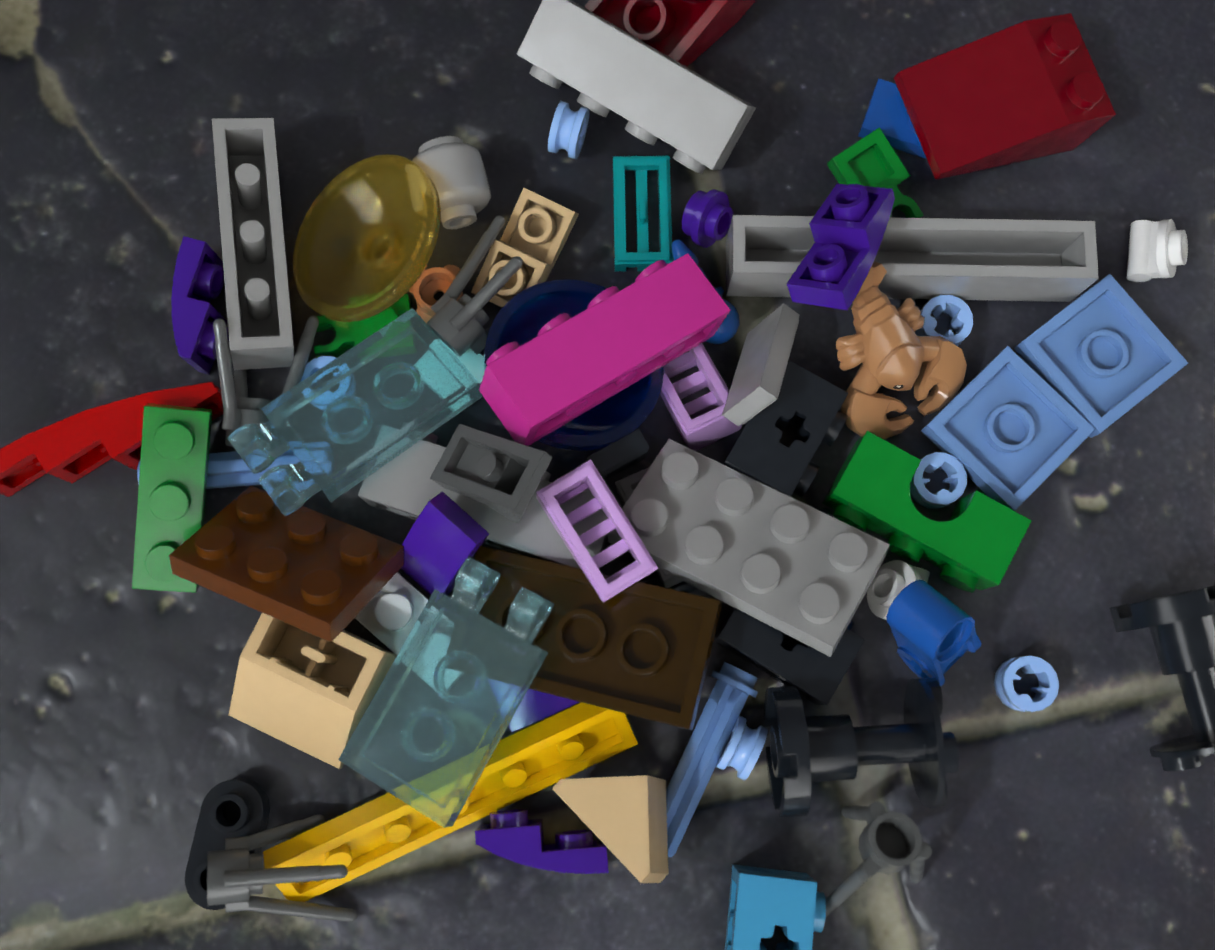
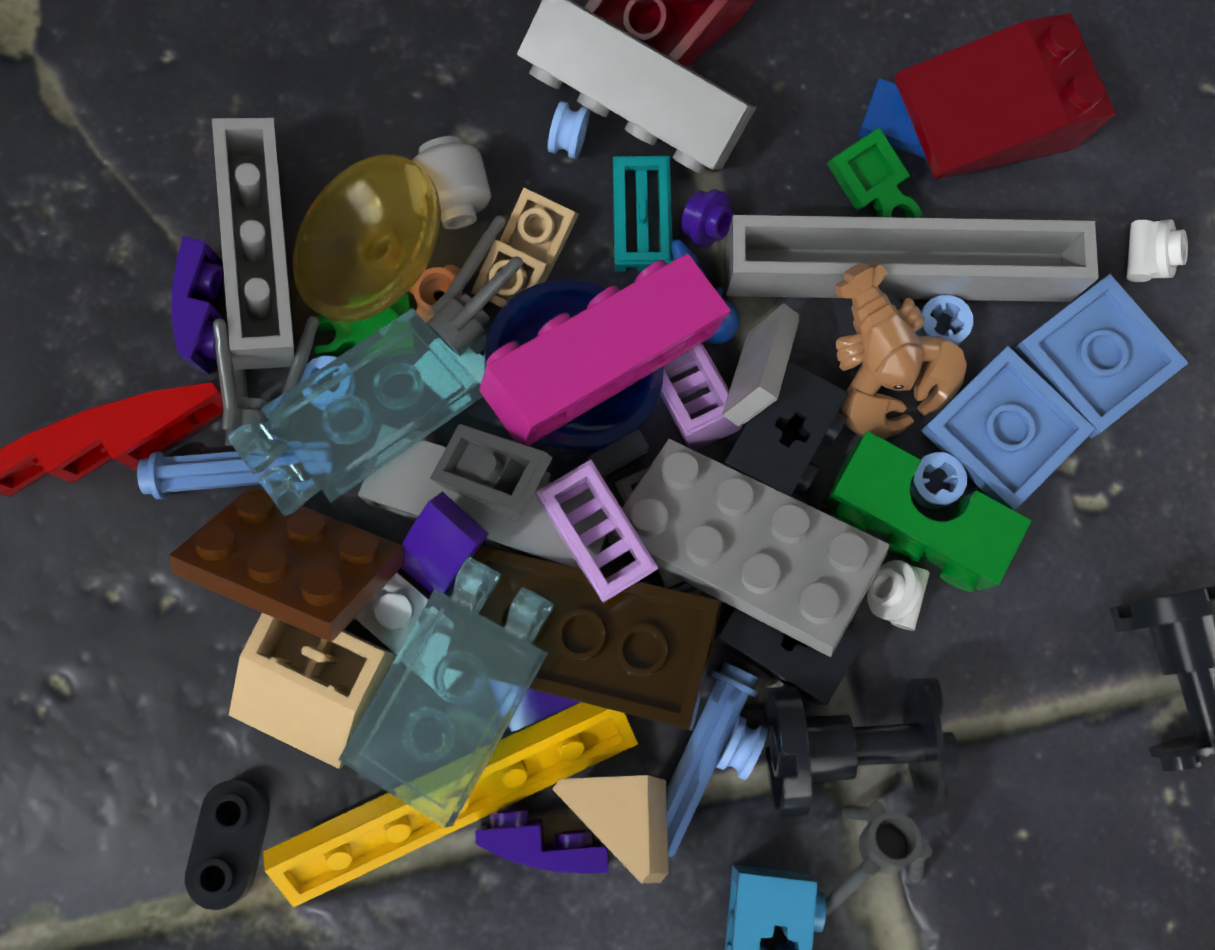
green plate [132,403,212,593] -> none
dark grey plant [207,814,358,922] -> none
dark purple slope [787,184,895,311] -> none
blue piece [886,580,982,686] -> none
light blue bush [994,655,1059,712] -> none

